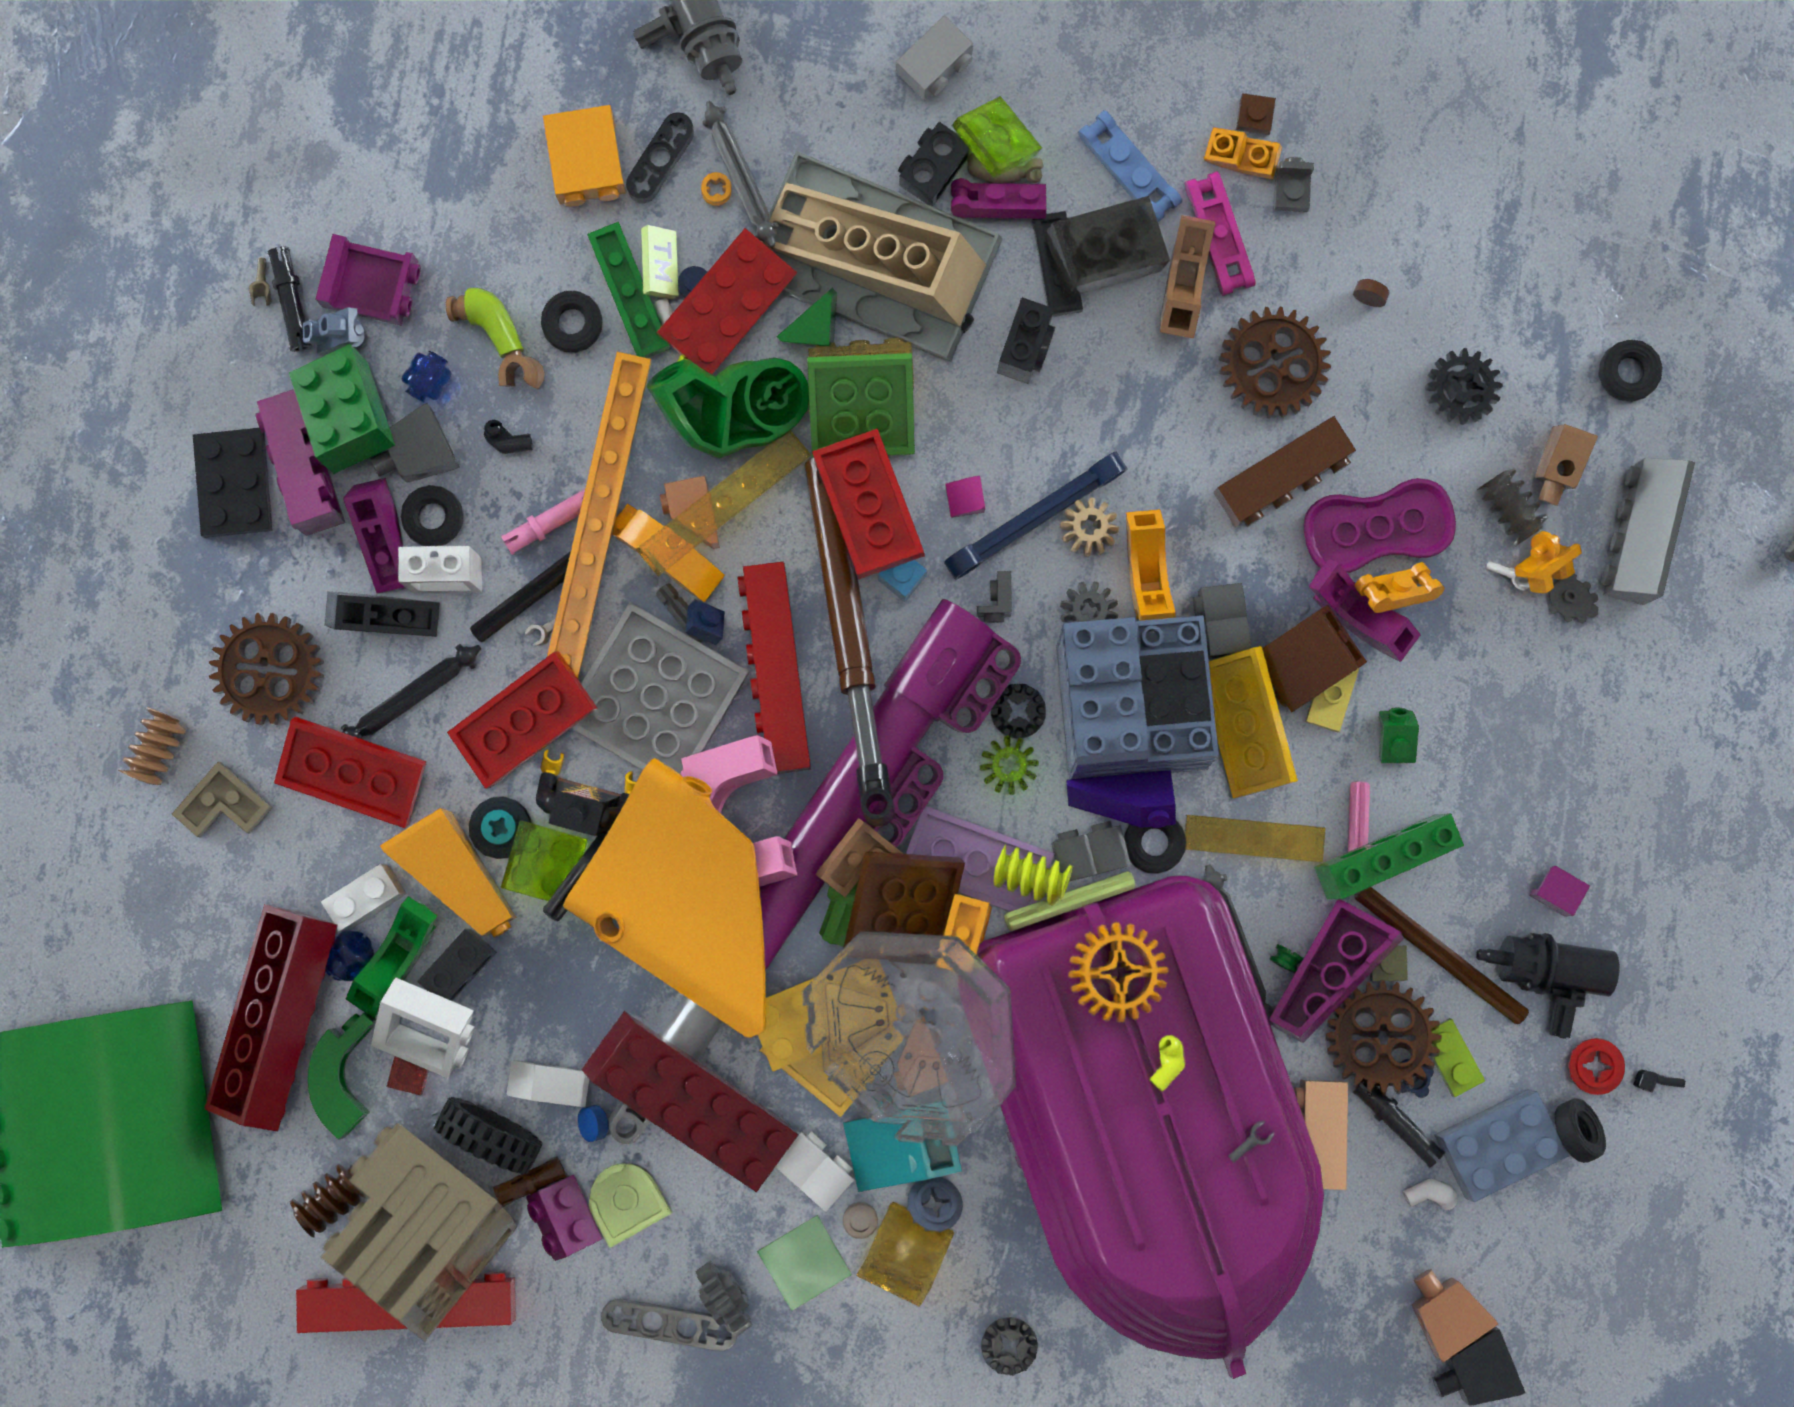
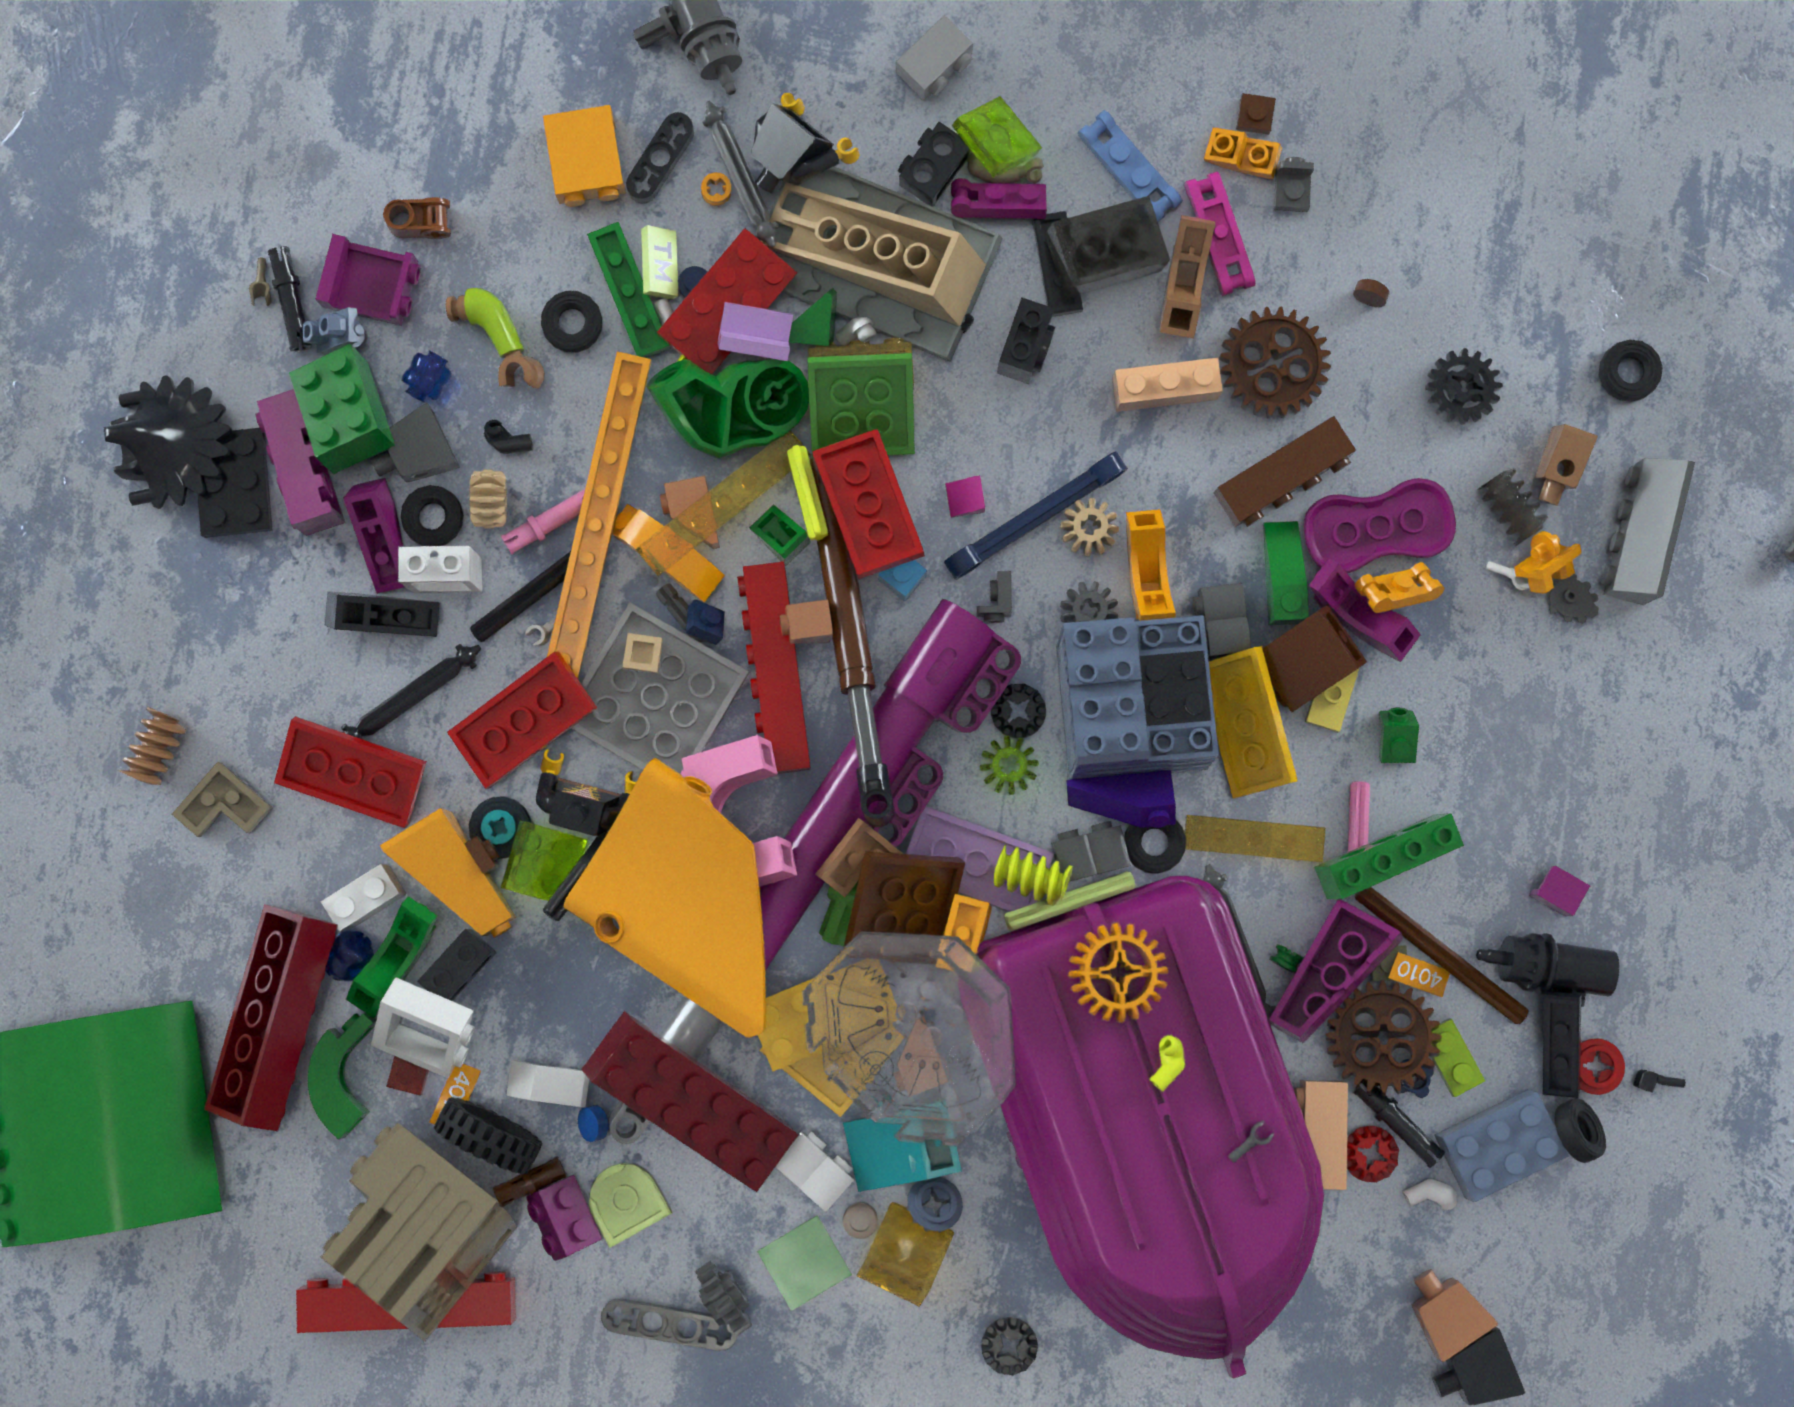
reddish brown gear [209,613,324,726] -> none
reddish brown piece [290,1164,365,1238] -> none
none -> black piece [104,375,232,509]
none -> dark orange piece [383,197,451,239]
none -> light orange sticker [429,1064,481,1125]
none -> reddish brown plate [464,836,500,874]
none -> tan gear [469,469,507,528]
none -> tan plate [623,633,663,673]
none -> lavender panel [718,302,793,361]
none -> green slope [749,504,811,566]
none -> torso [751,93,859,193]
none -> nougat slope [780,600,833,644]
none -> neon yellow axle [787,445,828,541]
none -> white arm [836,317,876,346]
none -> light nougat brick [1112,358,1223,412]
none -> green slope [1263,521,1309,625]
none -> red gear [1347,1126,1400,1183]
none -> light orange sticker [1388,952,1450,997]
none -> black tile [1542,991,1581,1098]

